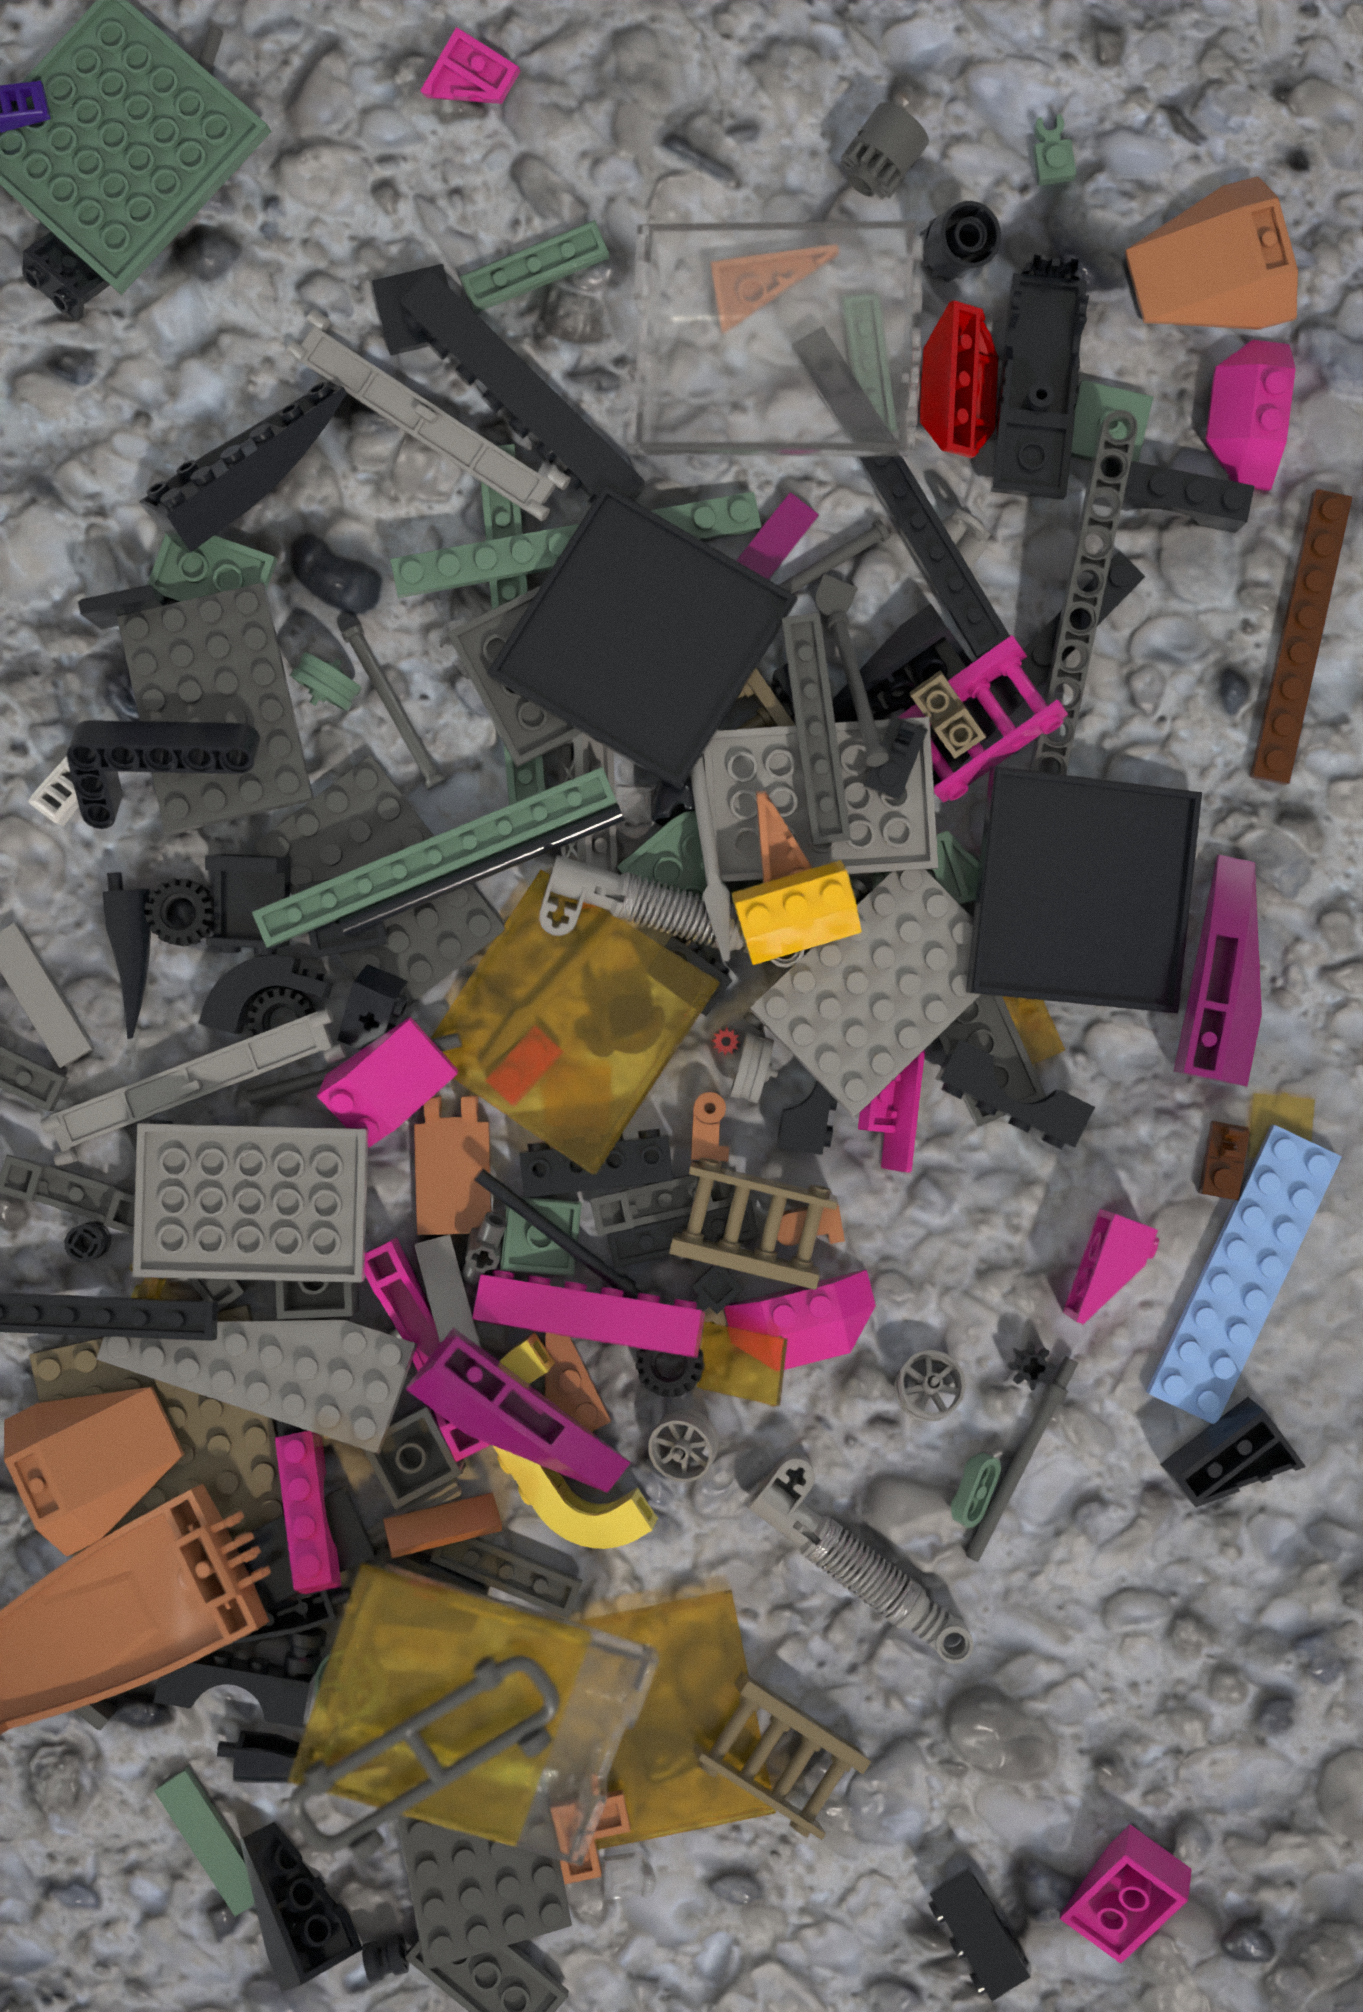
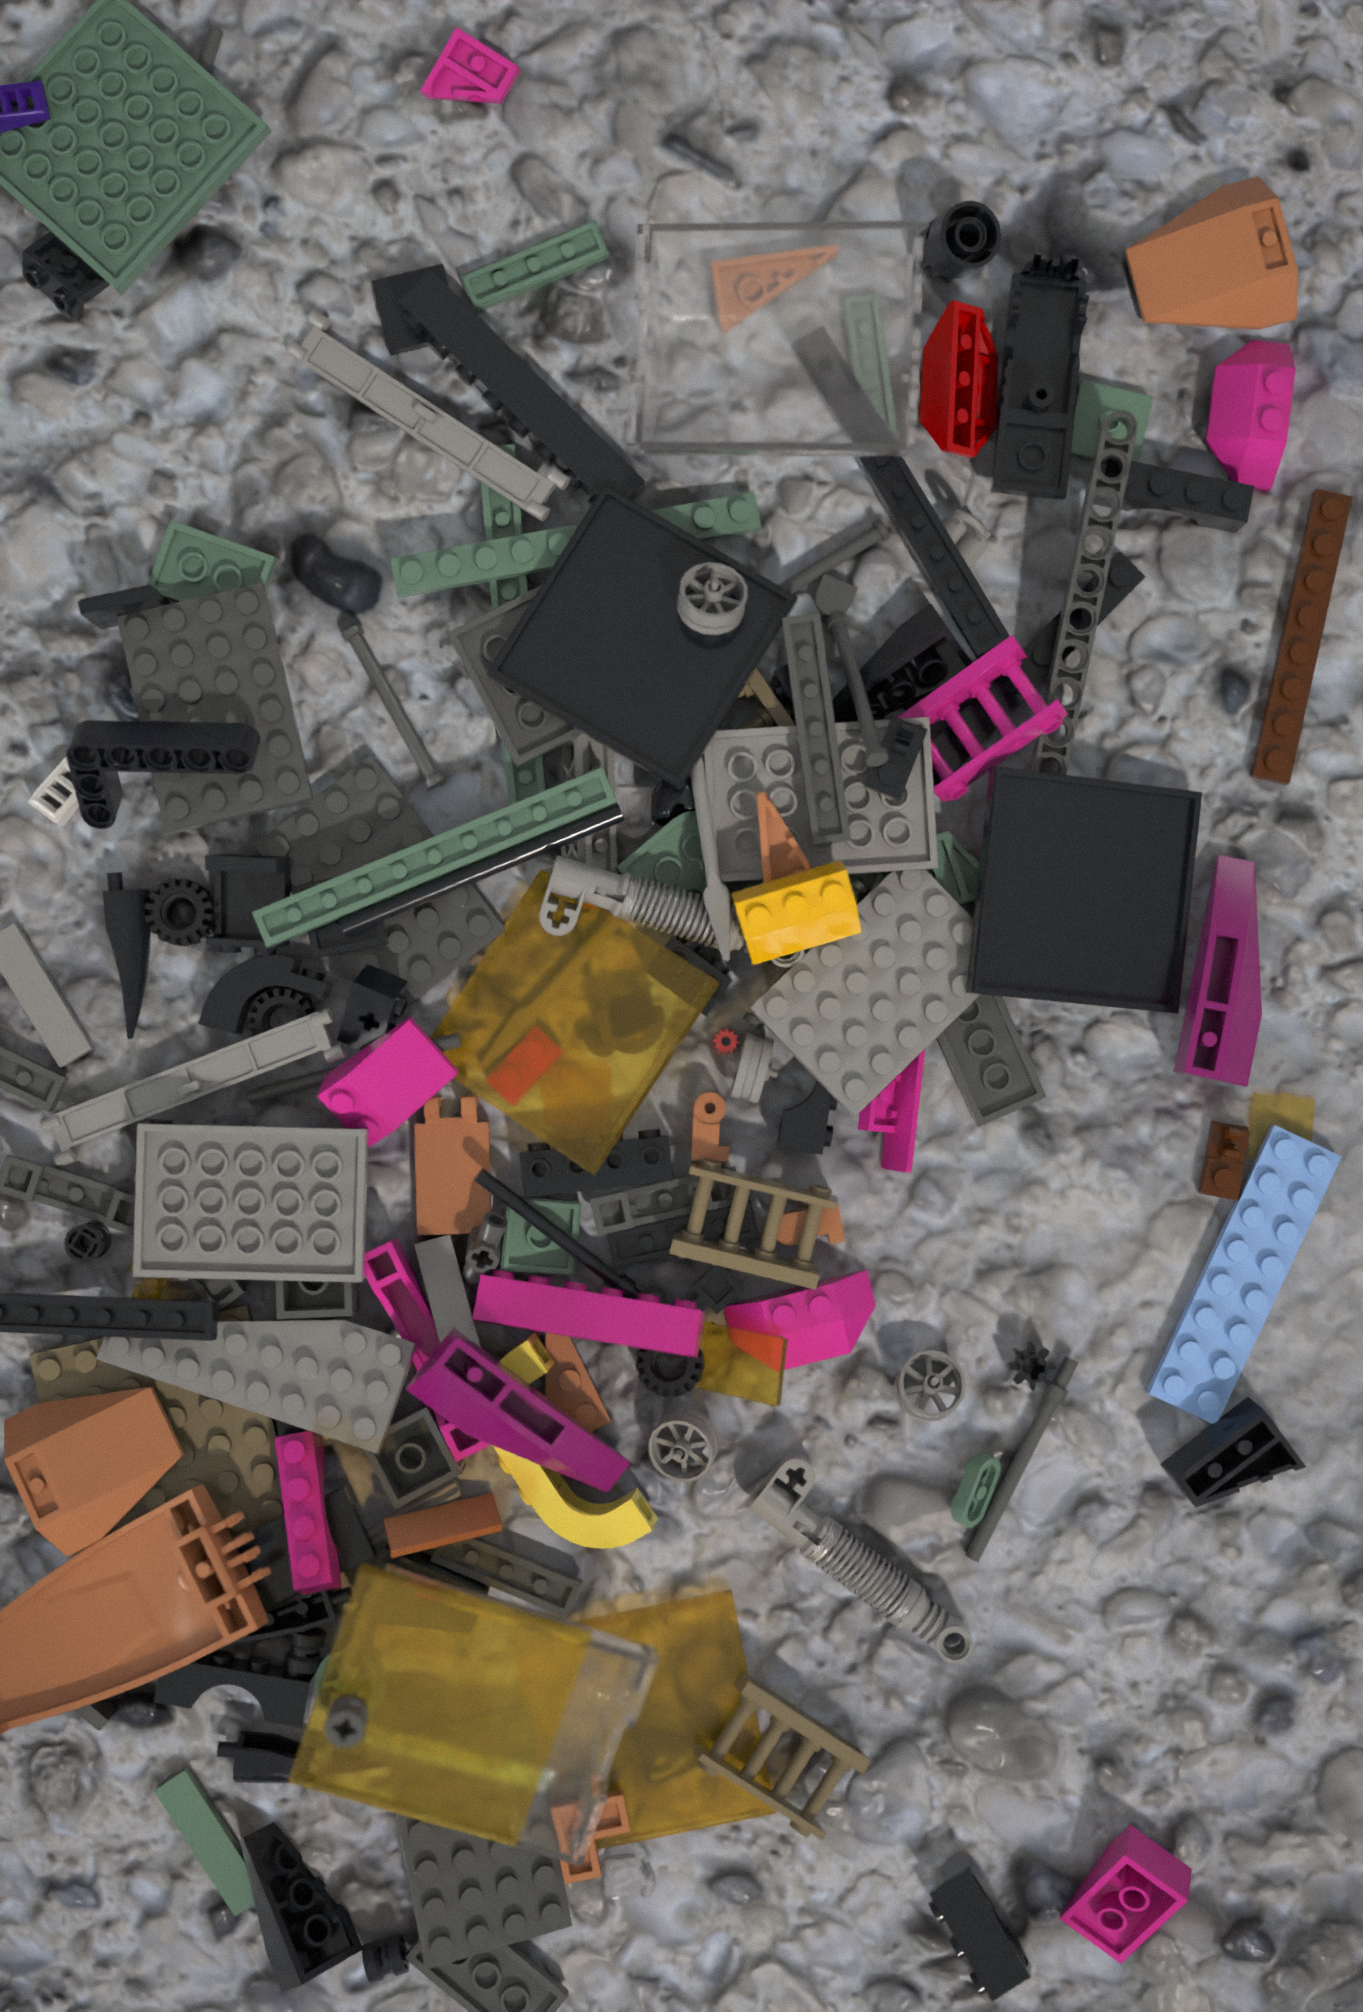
black wedge [139,382,347,553] -> none
sand green wheel [289,652,362,712] -> none
dark grey bar [289,1655,560,1861] -> none
magenta tile [736,492,819,580] -> none
dark grey gear [840,102,929,199] -> none
dark tan slope [909,671,986,759] -> none
black arch [935,1039,1095,1150] -> none
clear yellow plate [1002,996,1065,1065] -> none
sand green plate [1033,114,1077,186] -> none
dark pink slope [1063,1208,1159,1325] -> none
none -> dark grey wheel [325,1694,369,1748]
none -> light grey wheel [677,562,748,635]

